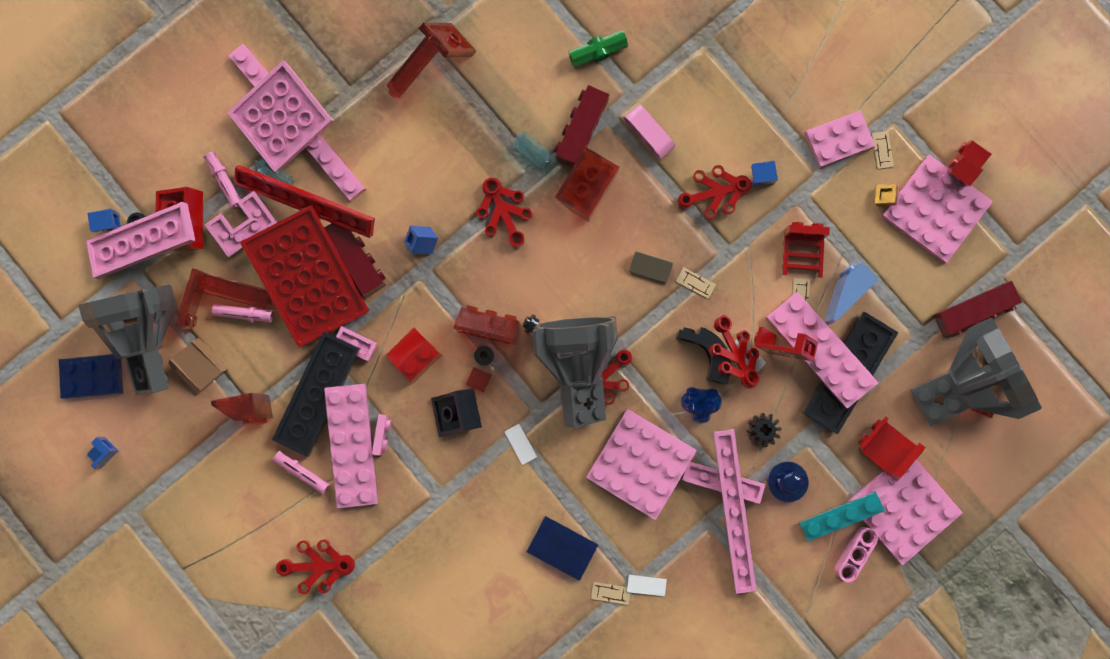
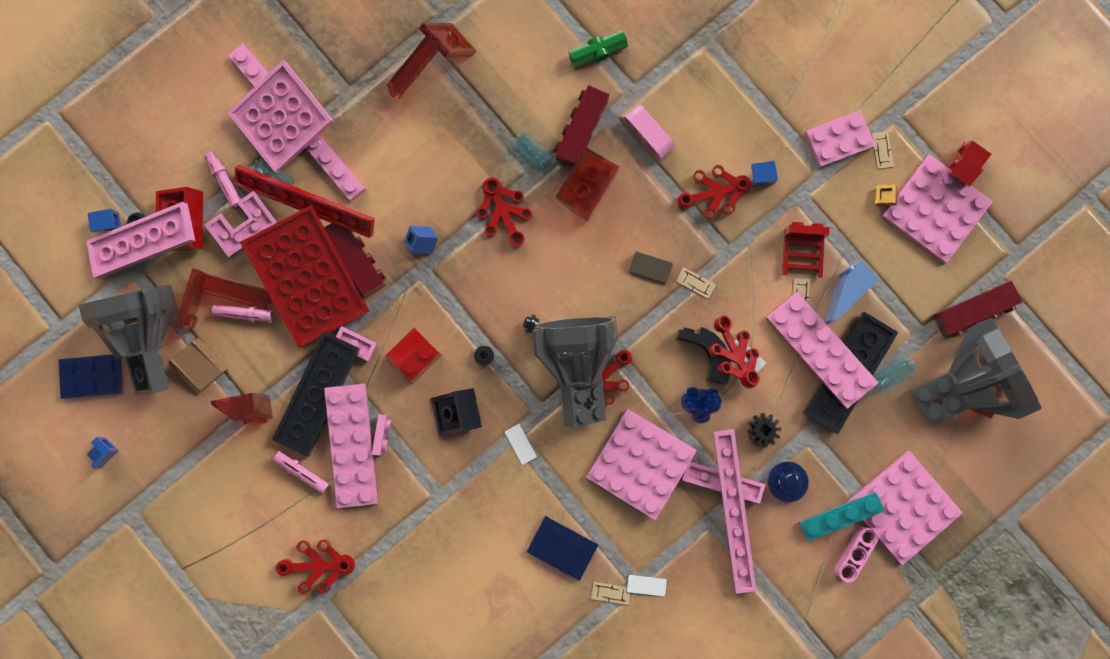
clear red slope [453,305,520,346] -> none
clear red plate [466,367,492,393] -> none
red panel [754,326,818,362] -> none
red panel [858,416,926,482] -> none
none -> clear light blue hinge [873,356,917,394]

